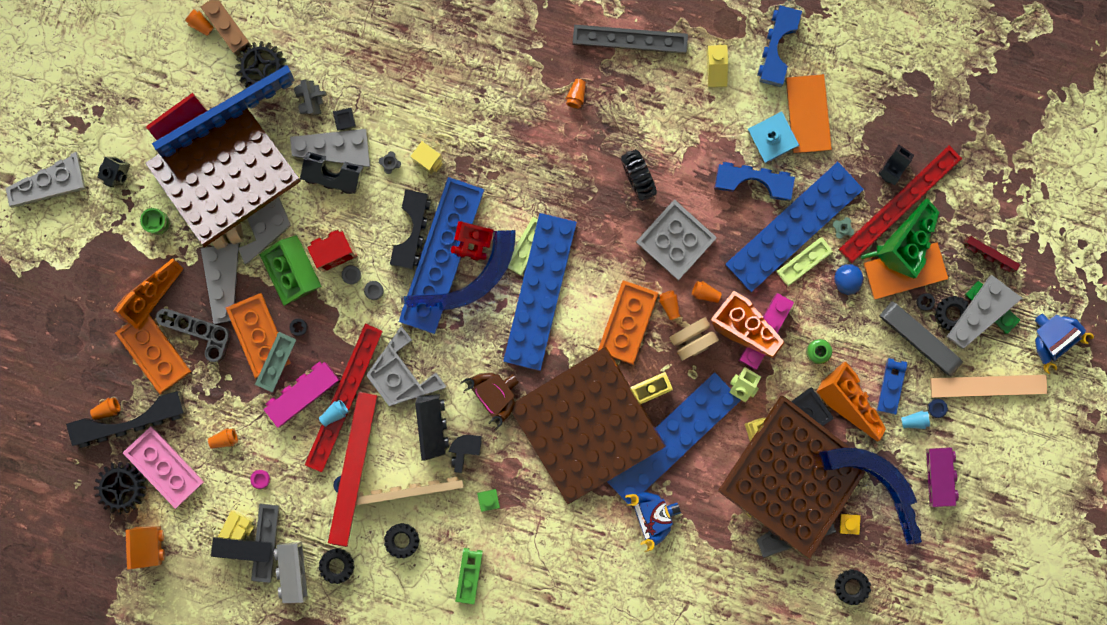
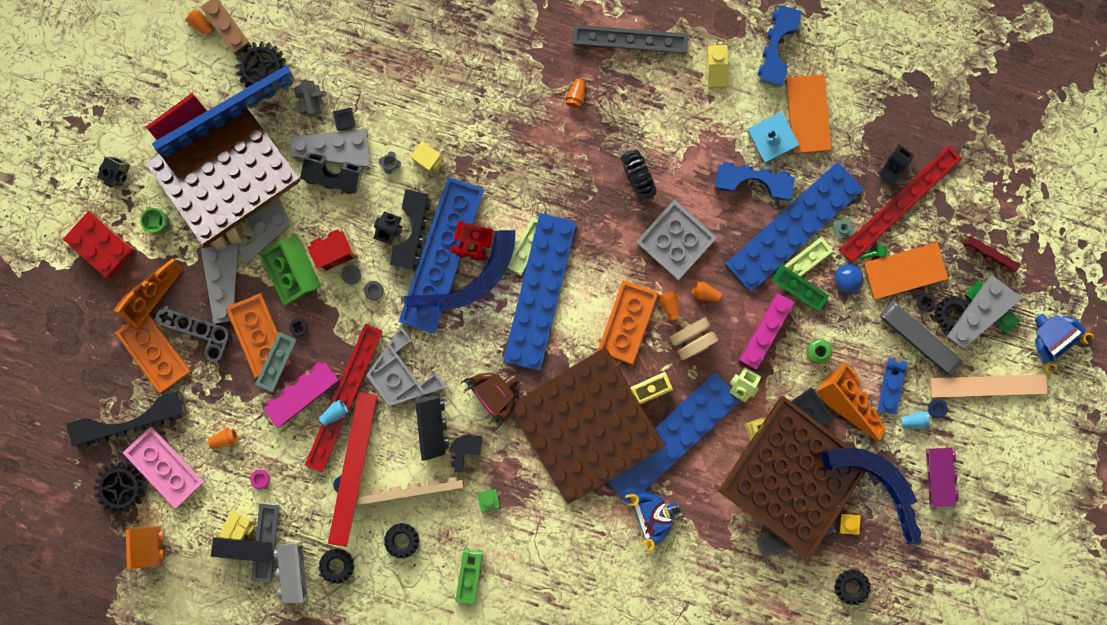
light grey wing [6,152,86,208] -> none
orange cone [90,398,121,420] -> none
orange wedge [711,291,785,358] -> none
green wedge [877,198,939,279] -> none
none -> red brick [63,211,136,279]
none -> black brick [373,211,403,245]
none -> green plate [771,264,829,311]

